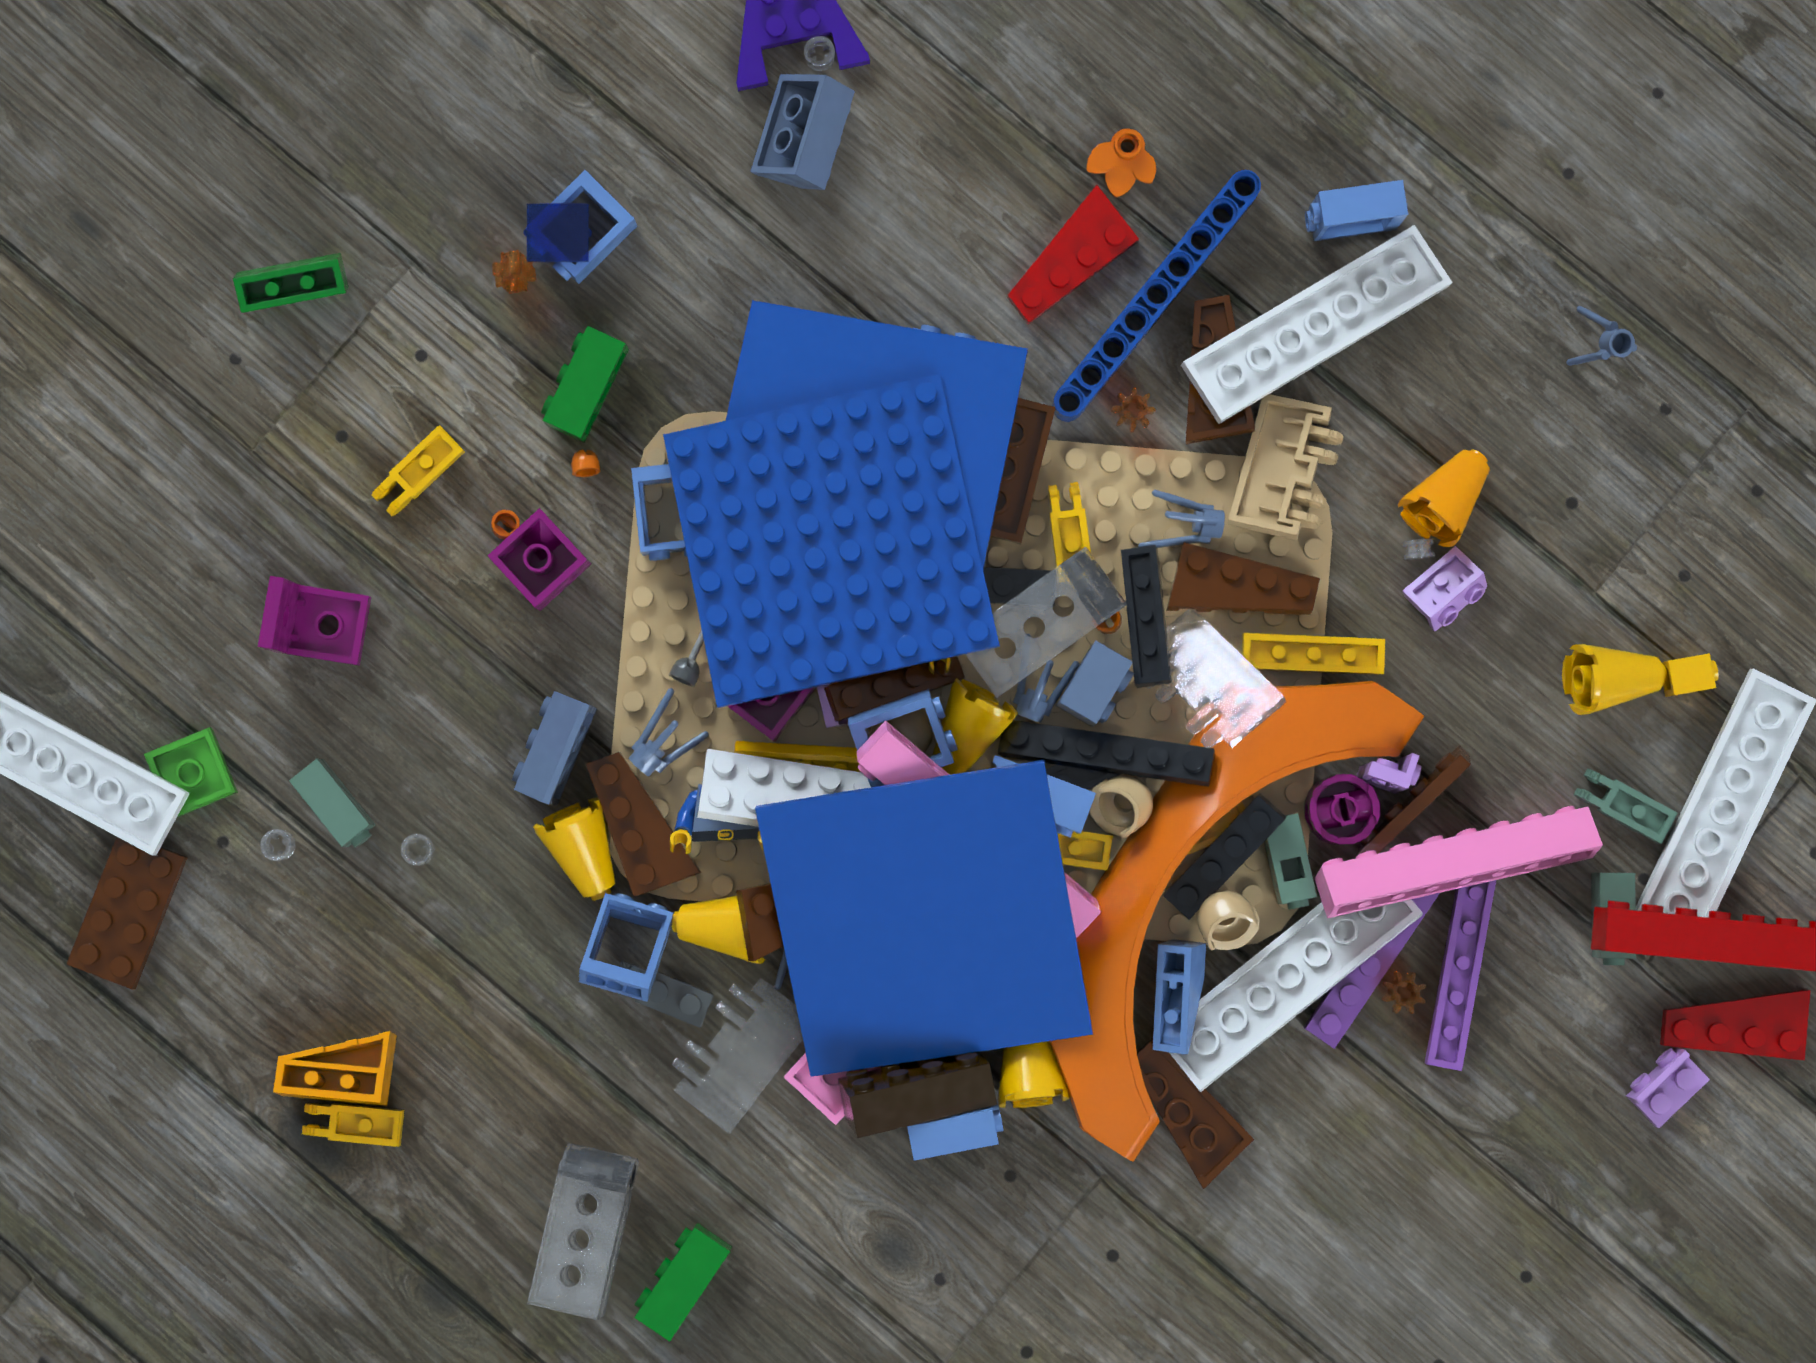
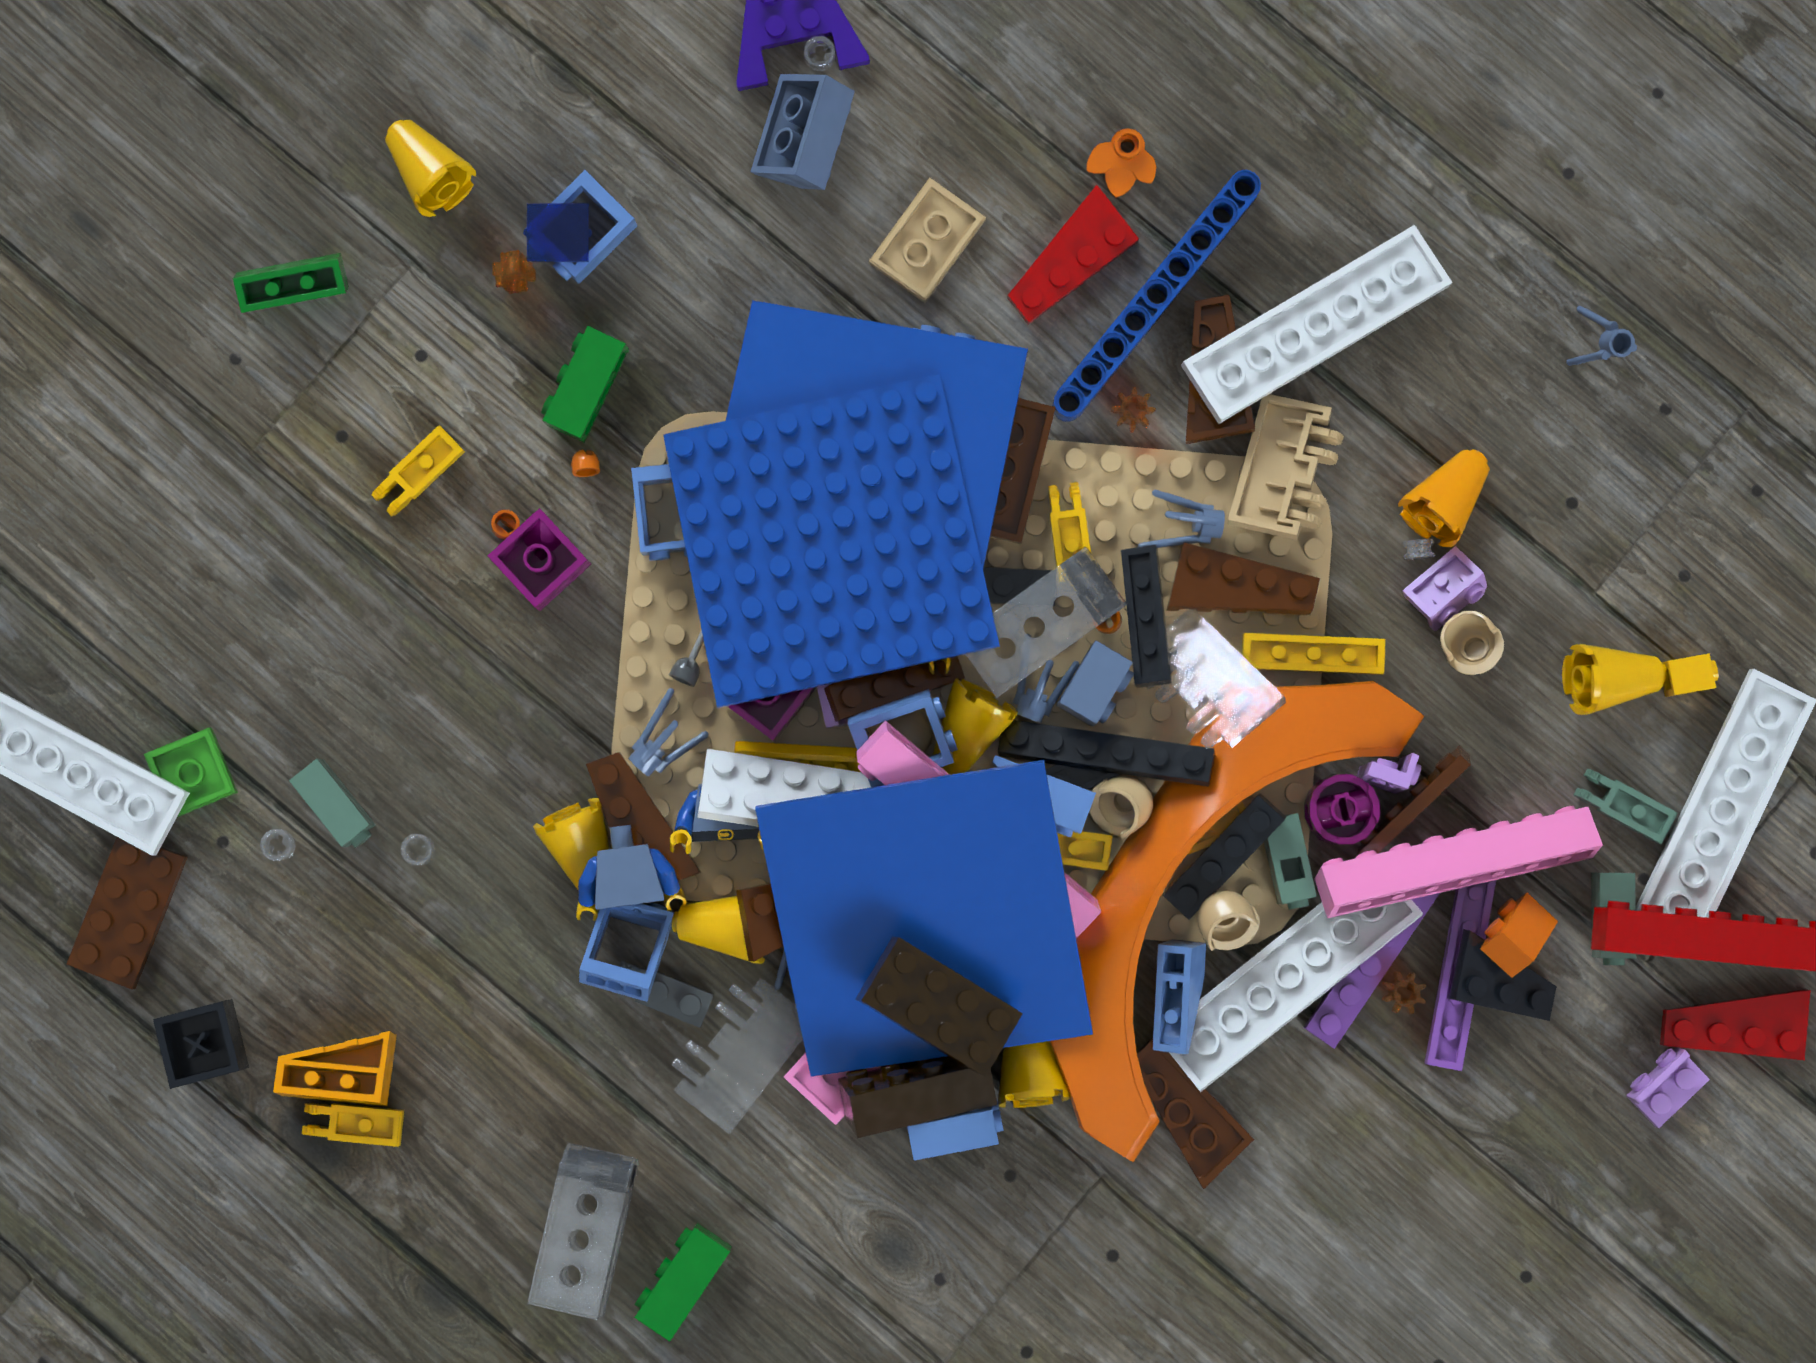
magenta bracket [258,576,372,666] -> none
sand blue slope [512,691,597,806] -> none
medium blue window [1305,180,1408,241] -> none
none -> black brick [153,999,249,1089]
none -> yellow cone [385,120,476,217]
none -> sand blue torso [576,825,687,921]
none -> dark brown brick [856,937,1023,1077]
none -> tan tile [869,178,986,303]
none -> tan helmet [1440,611,1504,675]
none -> black wing [1449,929,1557,1021]
none -> orange brick [1480,892,1558,978]

